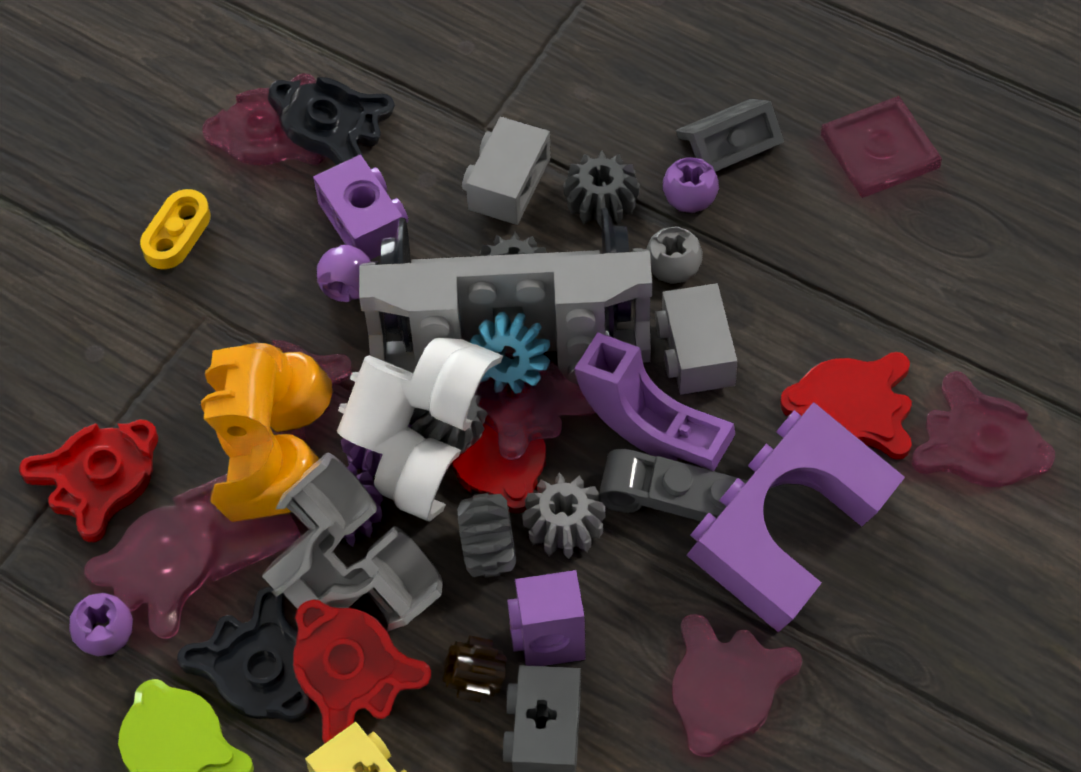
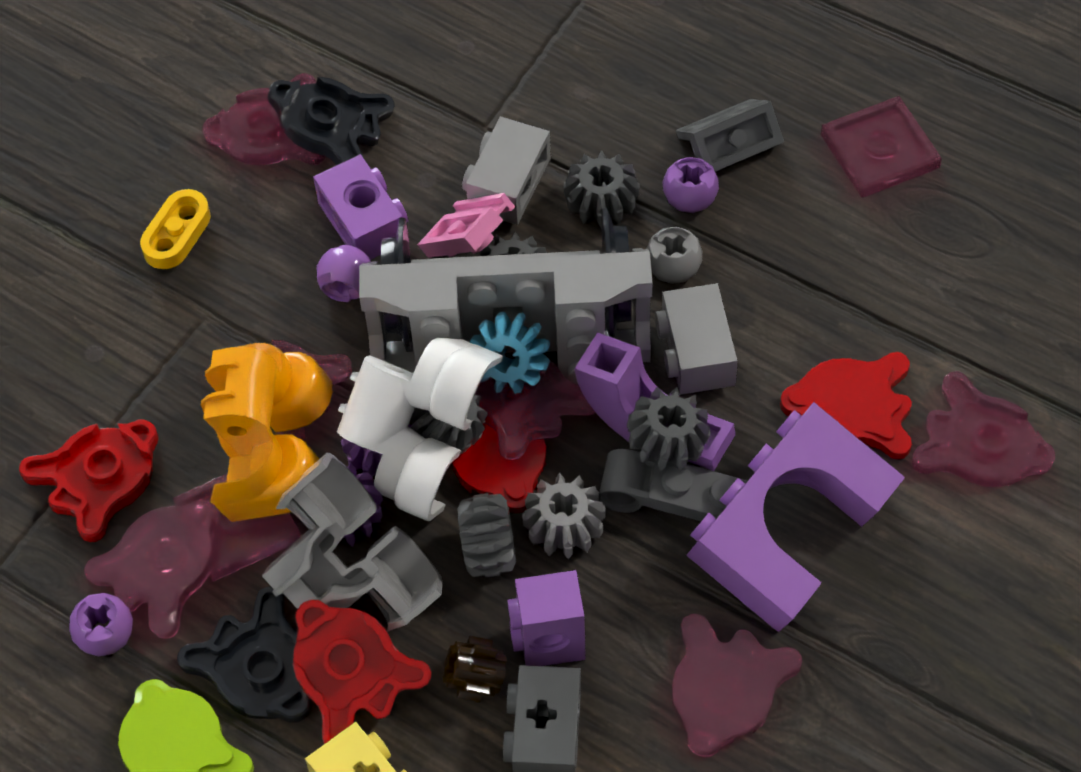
none -> bright pink plate [417,193,515,258]
none -> dark grey gear [627,387,711,472]

